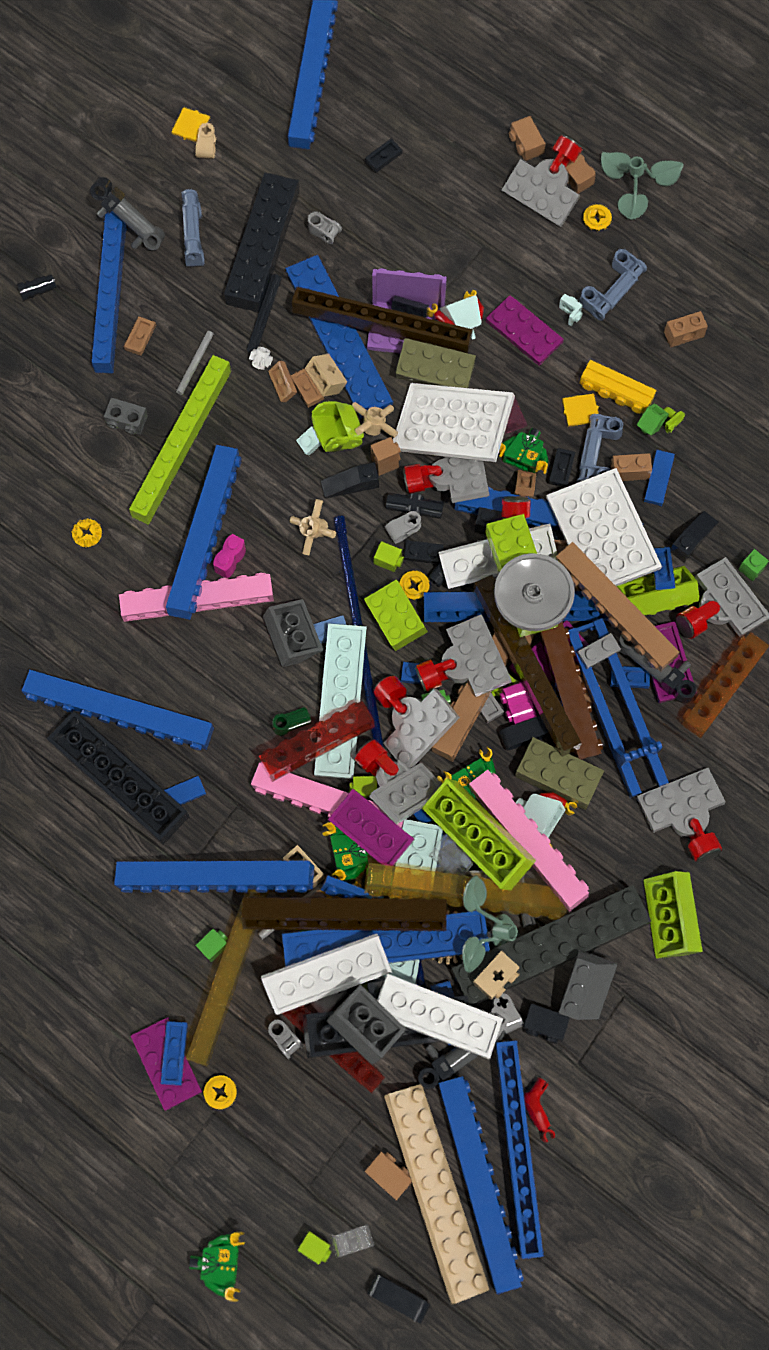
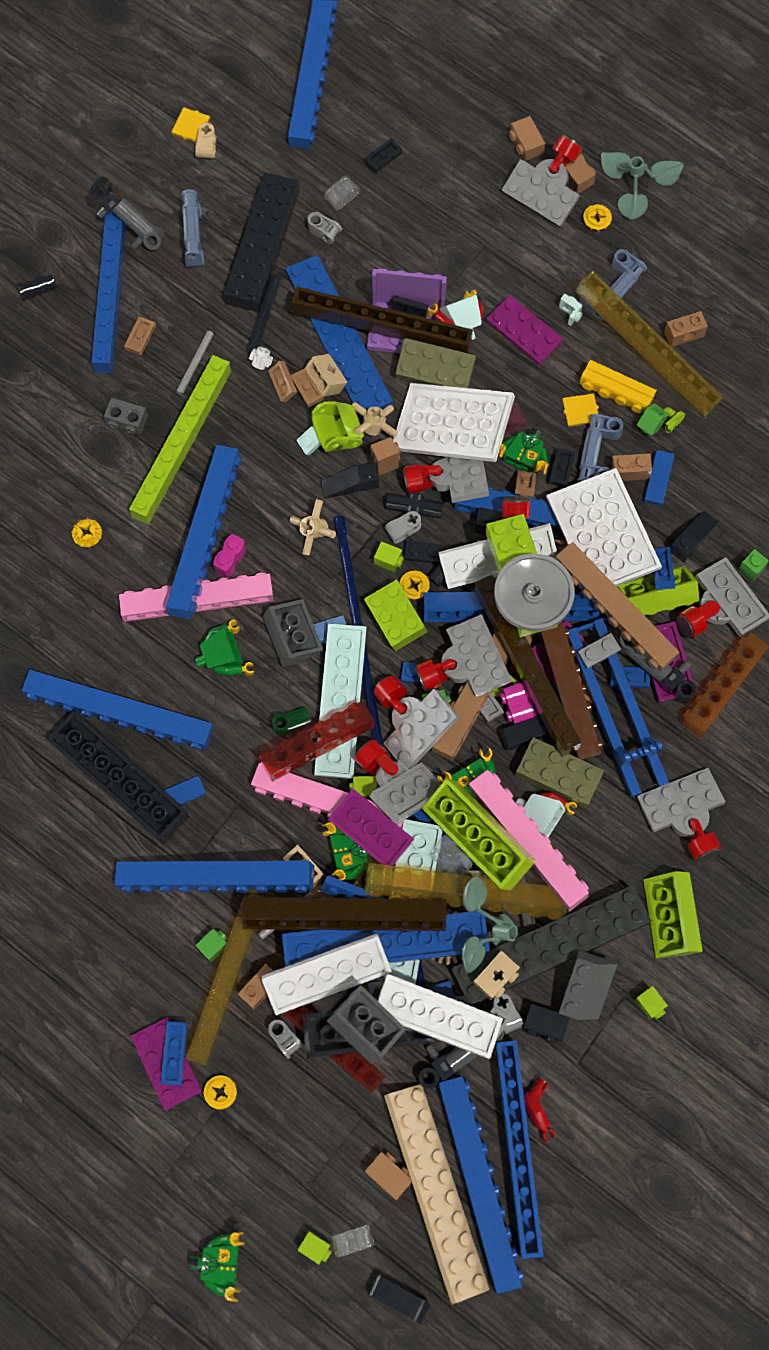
none -> green torso [195,619,254,676]
none -> medium nougat brick [238,964,274,1010]
none -> clear beam [324,176,360,210]
none -> clear yellow brick [576,271,724,417]
none -> lime brick [634,986,668,1020]

